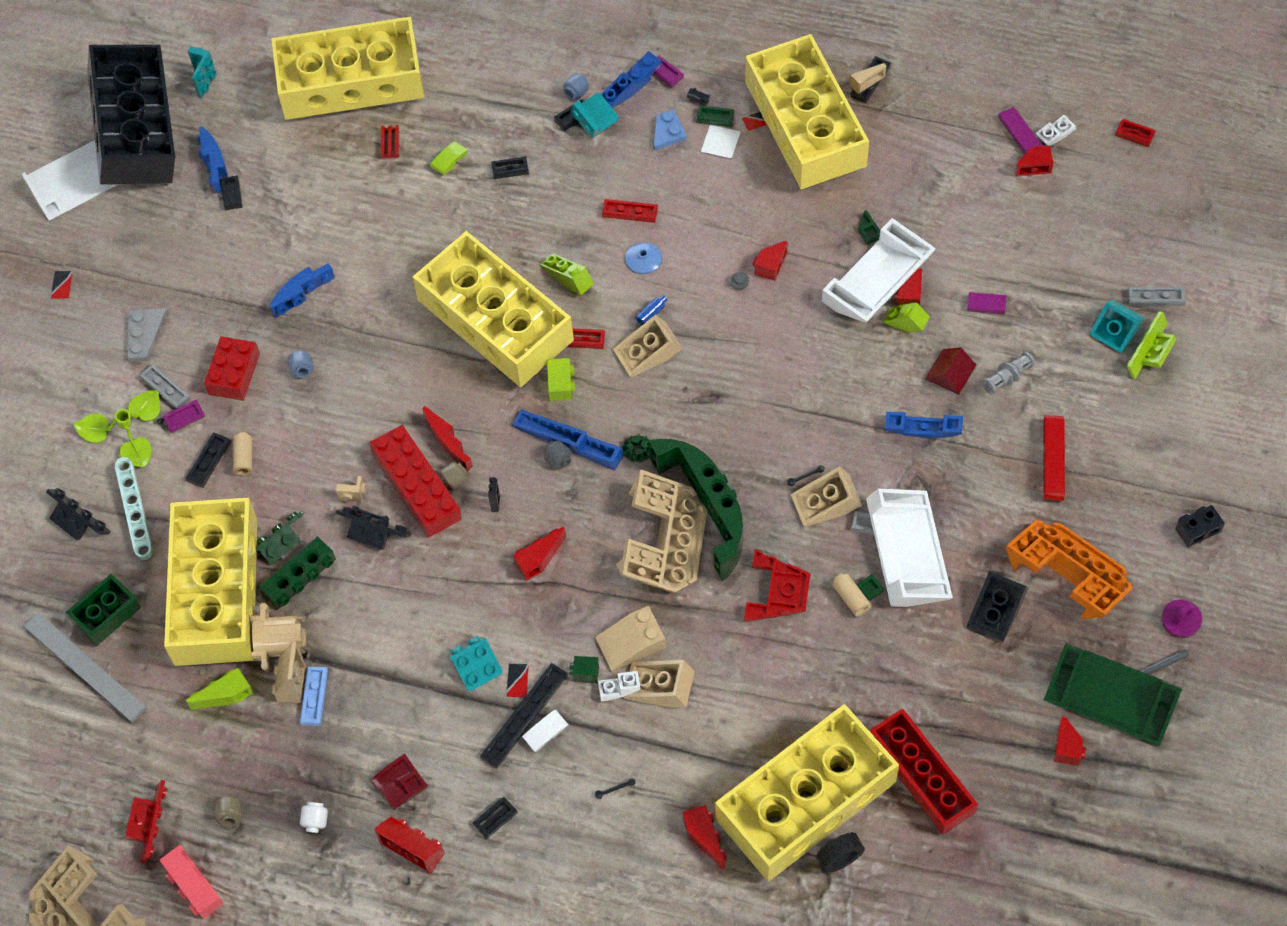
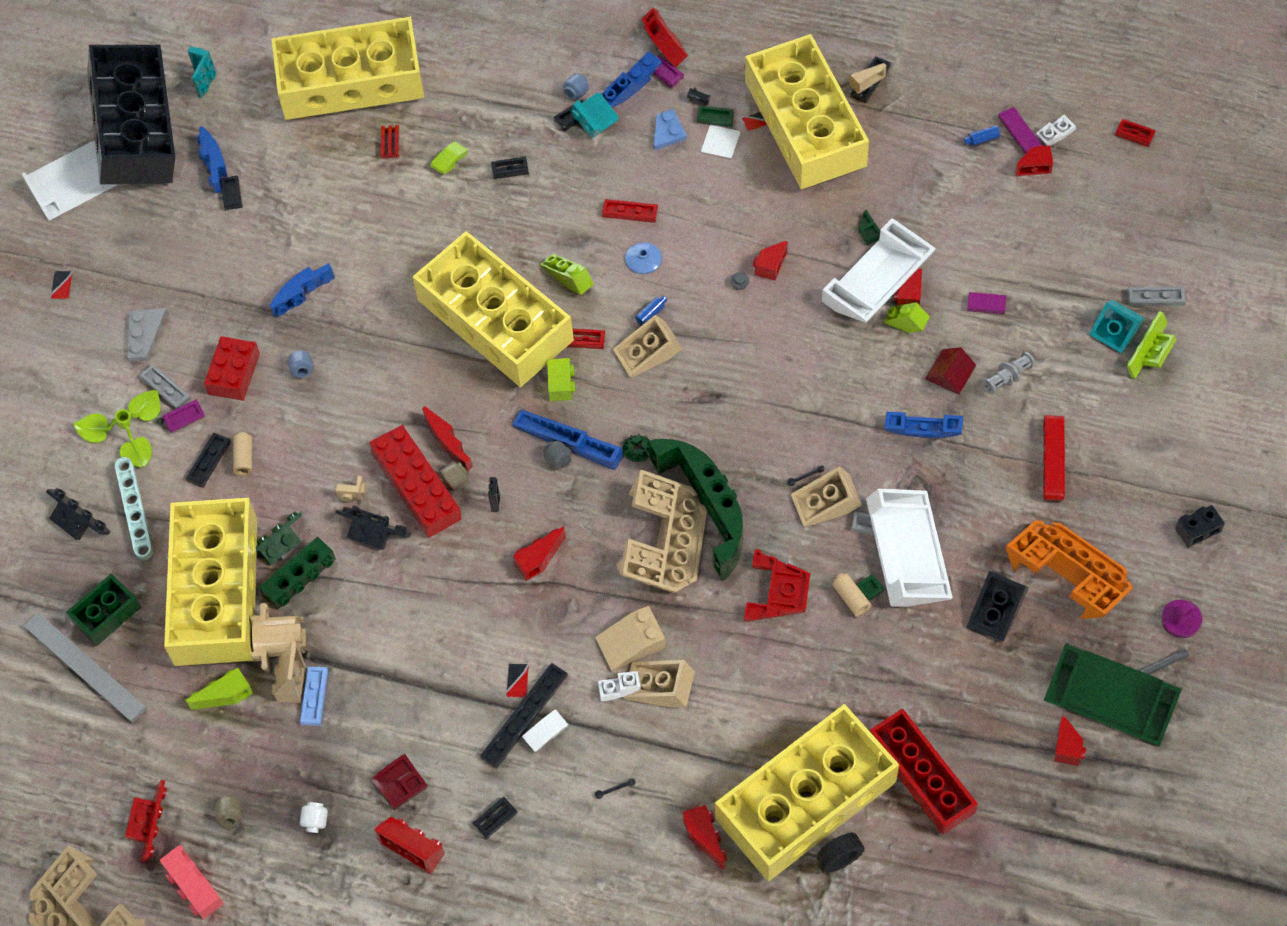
teal bracket [447,635,503,691] -> none
dark green brick [569,656,599,684] -> none
none -> red slope [641,7,688,67]
none -> blue cylinder [963,125,1000,146]

